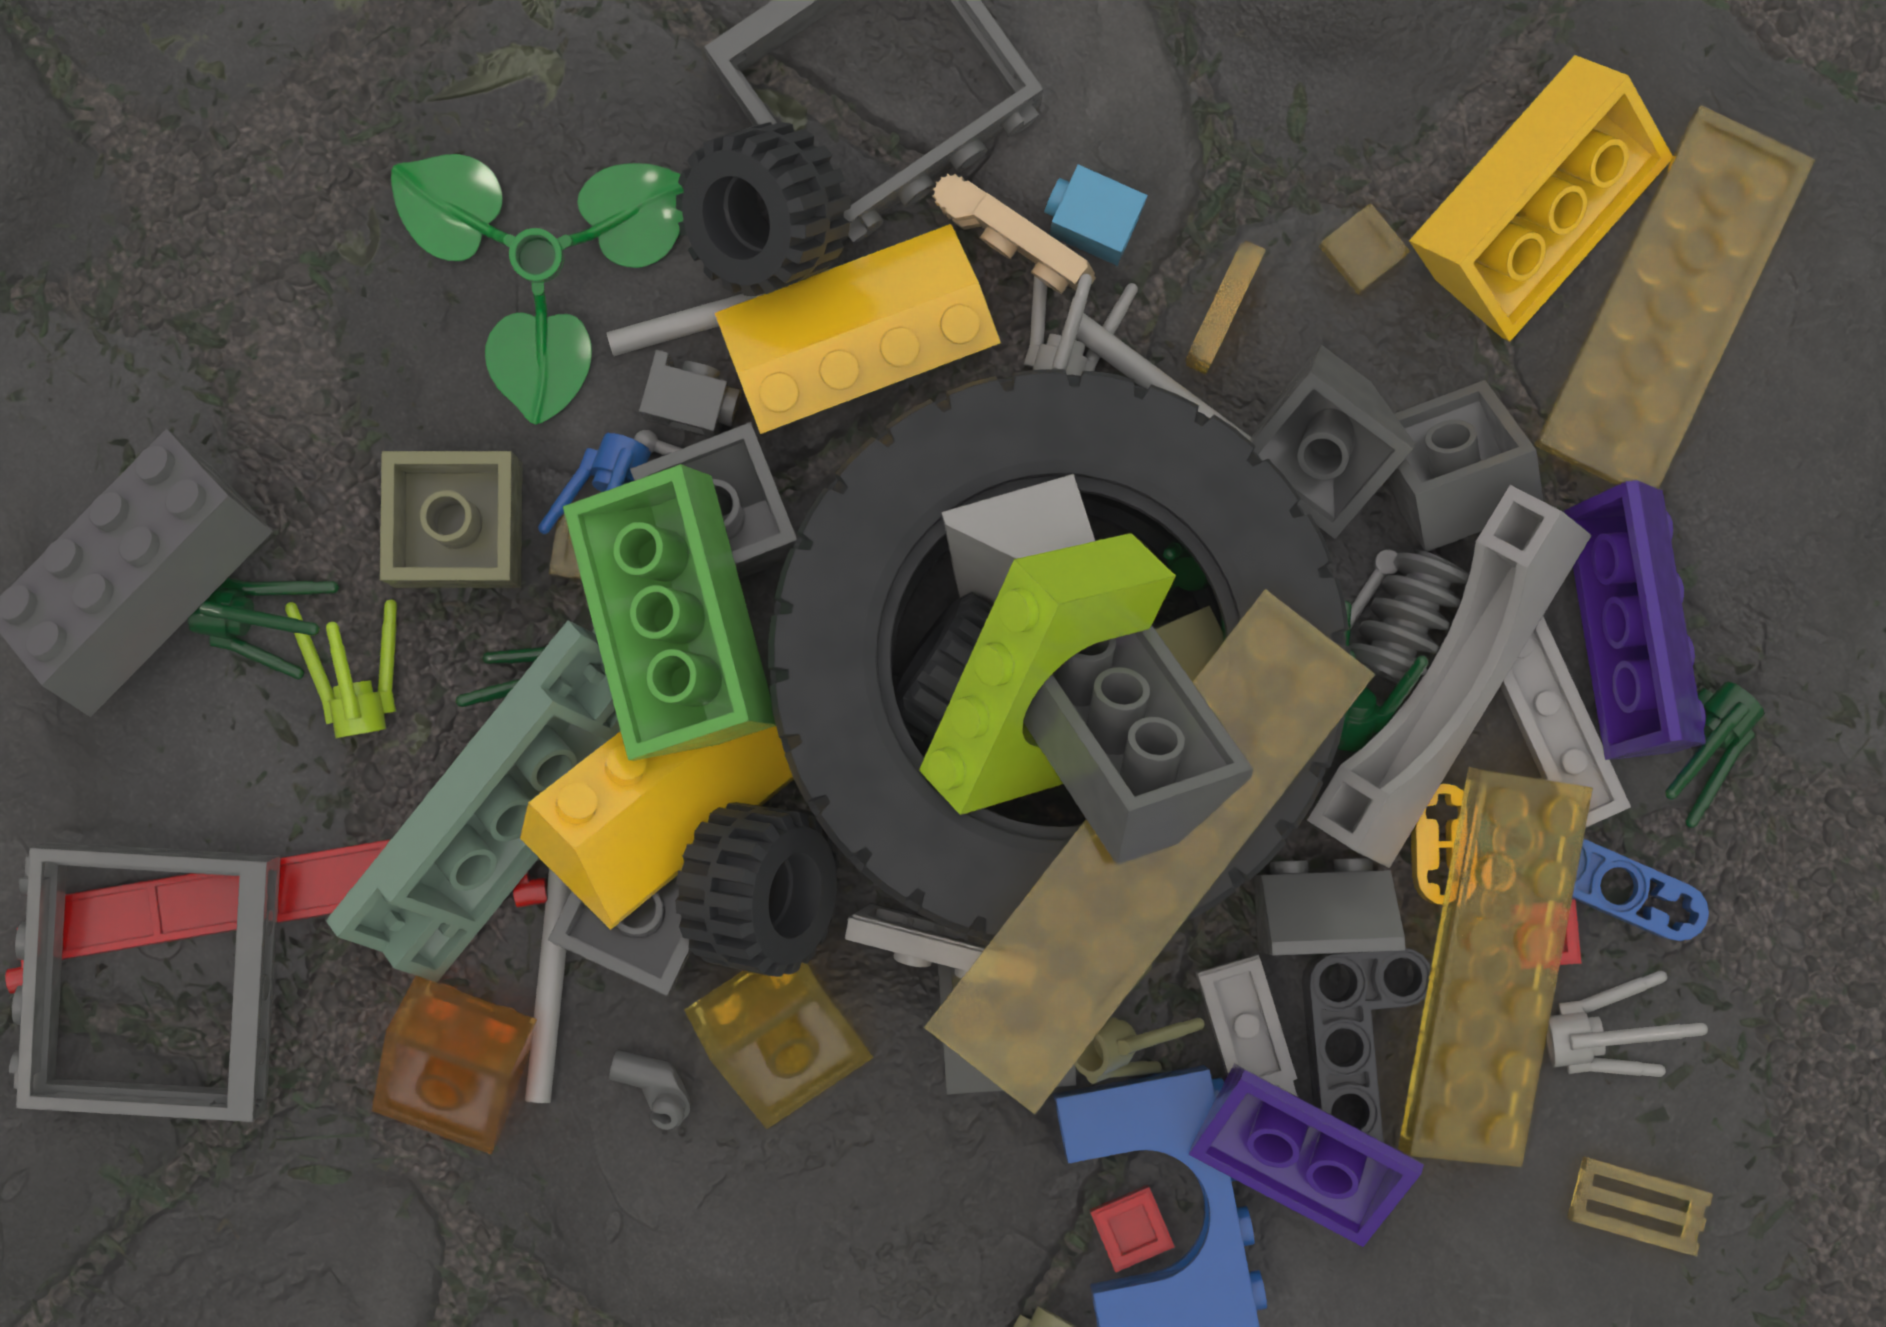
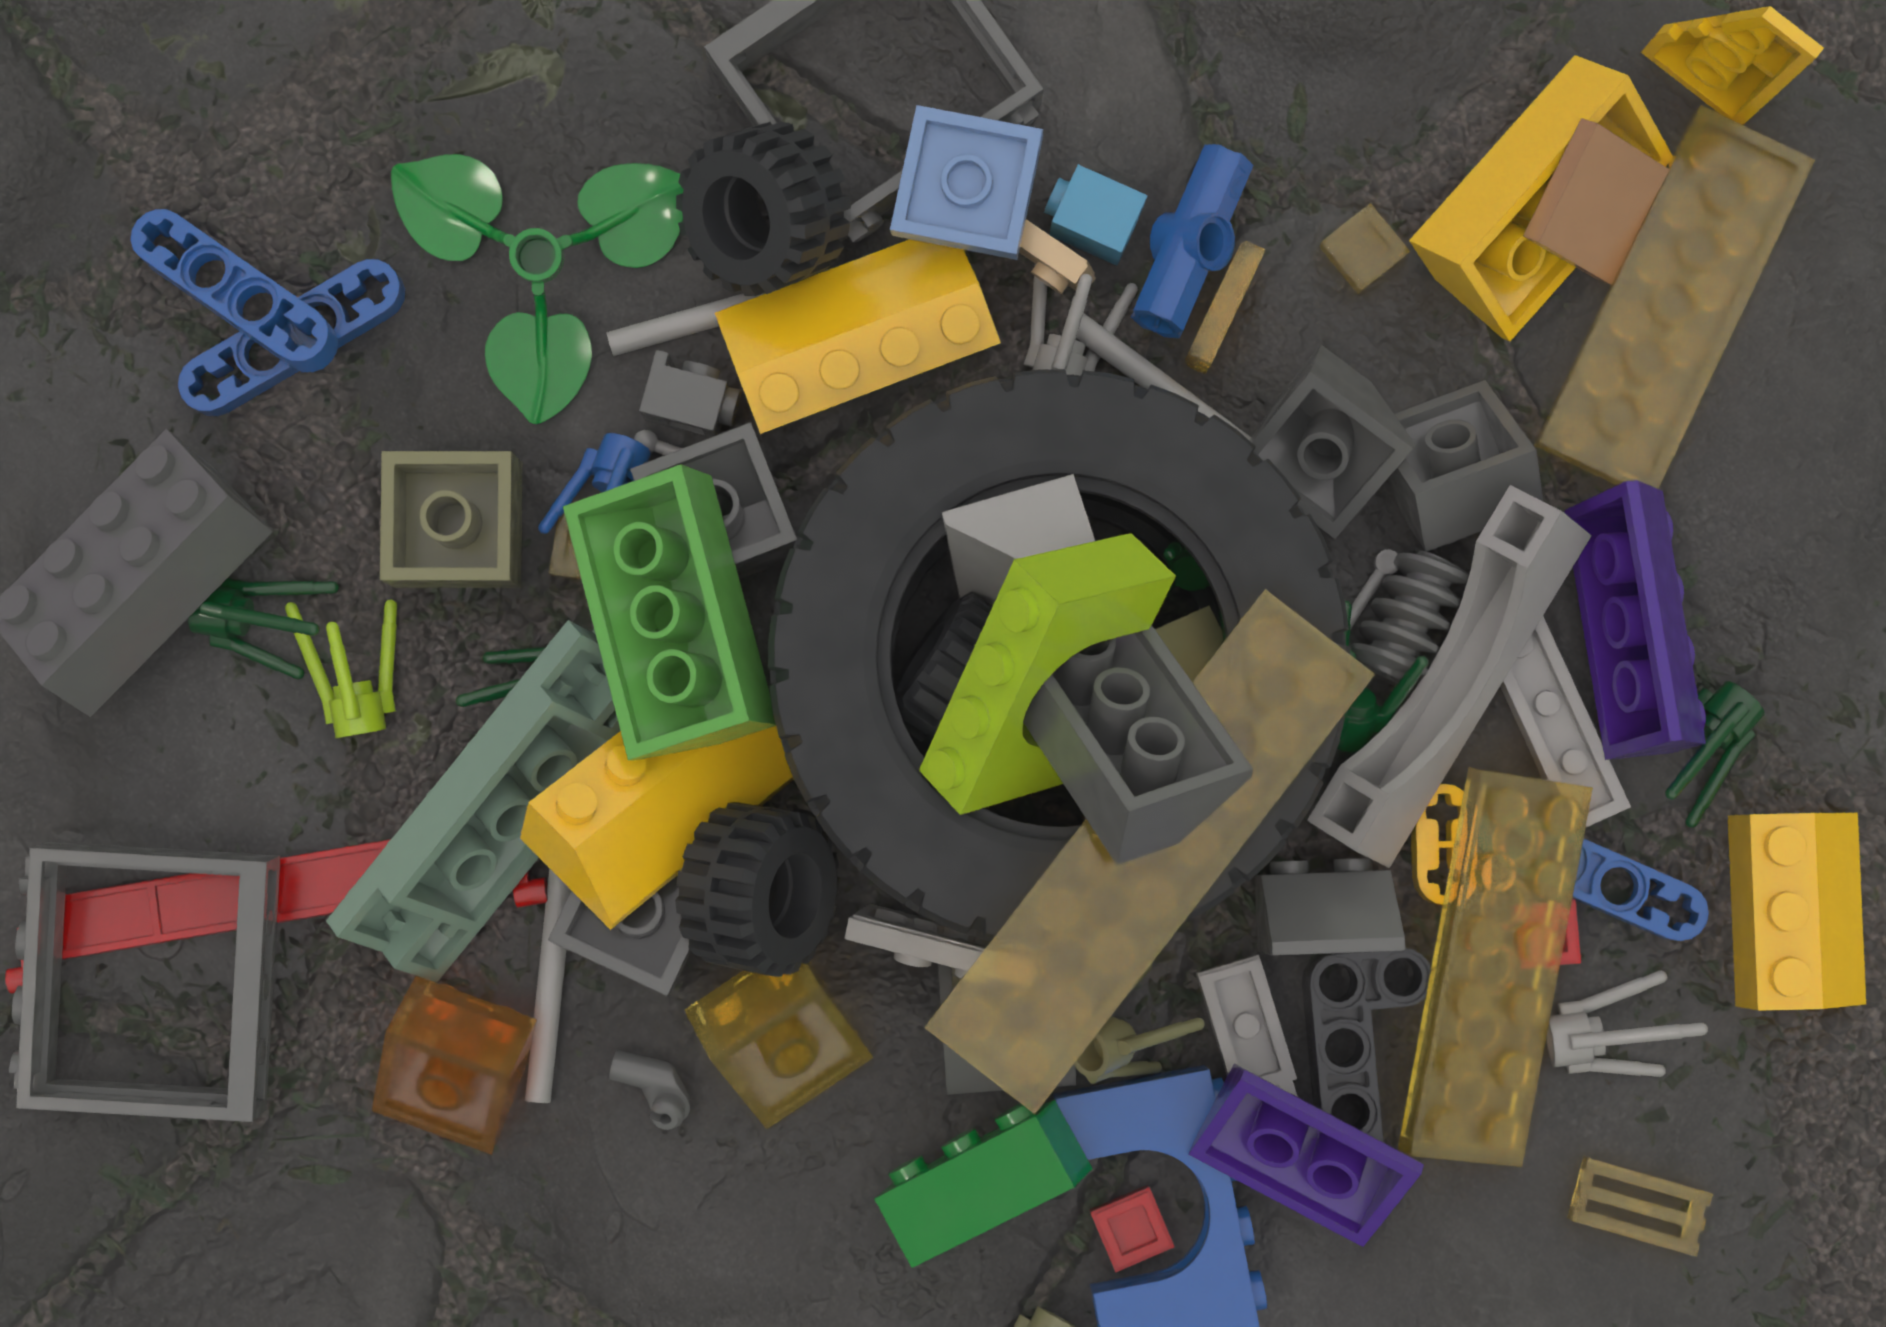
none -> blue beam [130,209,338,372]
none -> blue beam [178,259,405,416]
none -> green brick [874,1099,1093,1268]
none -> medium blue plate [890,105,1043,260]
none -> blue piece [1131,144,1254,338]
none -> medium nougat tile [1523,118,1669,285]
none -> yellow wedge [1641,6,1824,128]
none -> yellow slope [1728,813,1866,1011]

